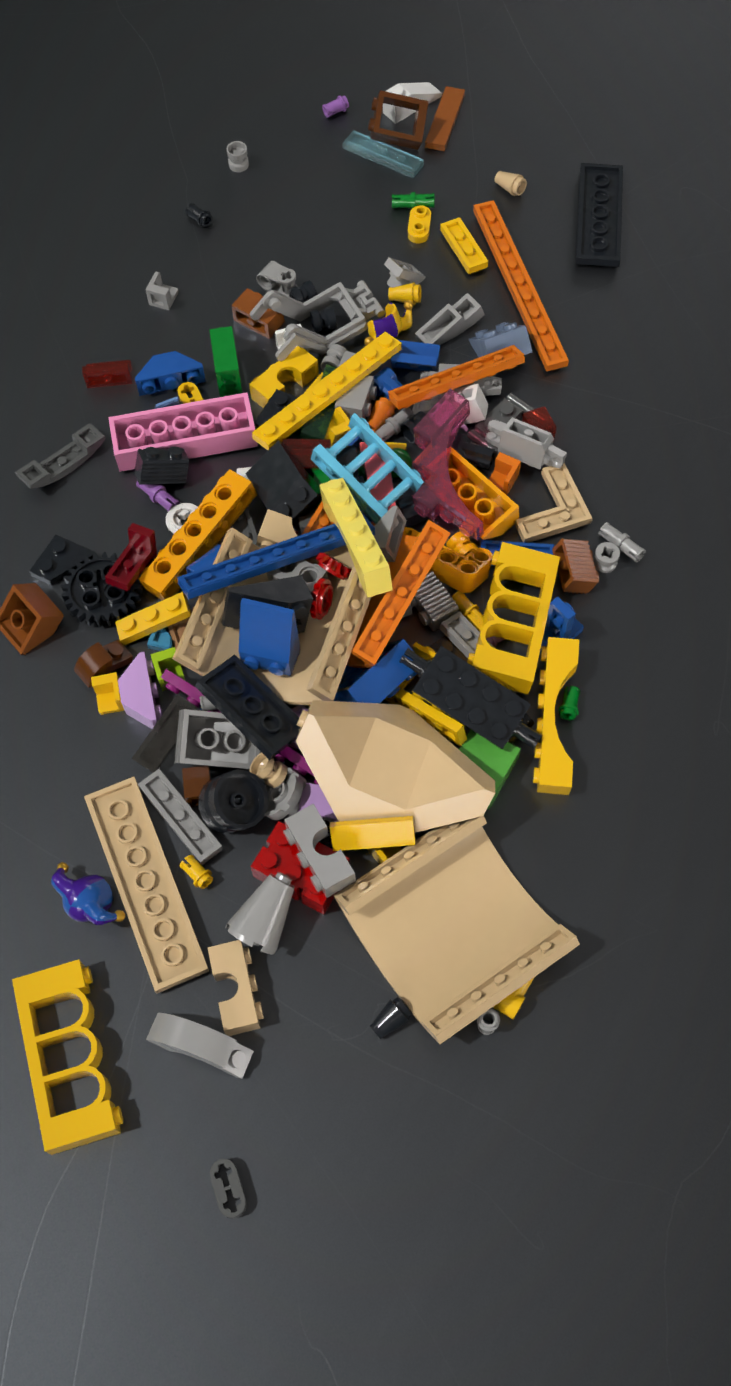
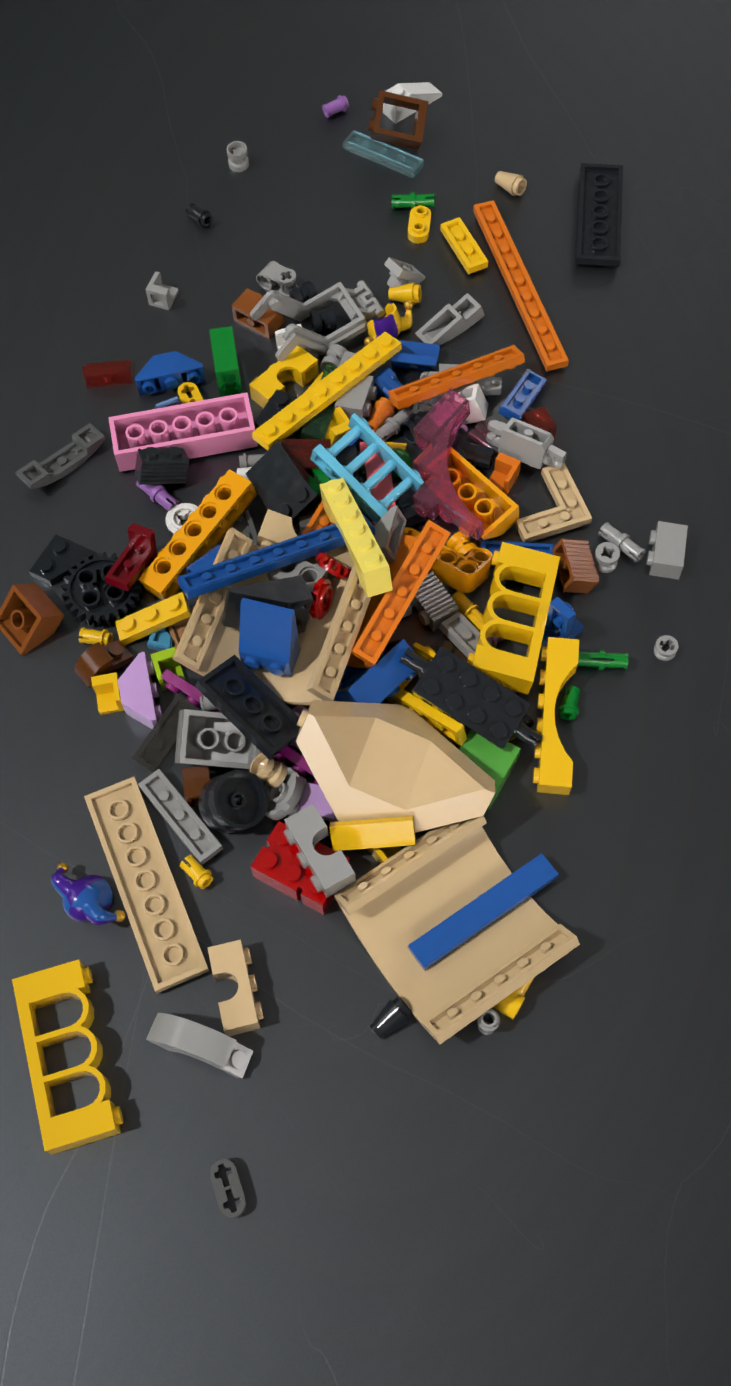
light grey cone [225,872,295,955] -> none
dark orange tile [425,86,465,151] -> none
sand blue slope [469,322,532,357] -> none
none -> yellow pin [79,627,113,646]
none -> light grey pin [239,453,265,468]
none -> blue tile [408,853,559,971]
none -> blue tile [498,369,547,420]
none -> green pin [577,650,628,670]
none -> light grey brick [646,521,688,580]
none -> light grey bush [654,635,679,661]

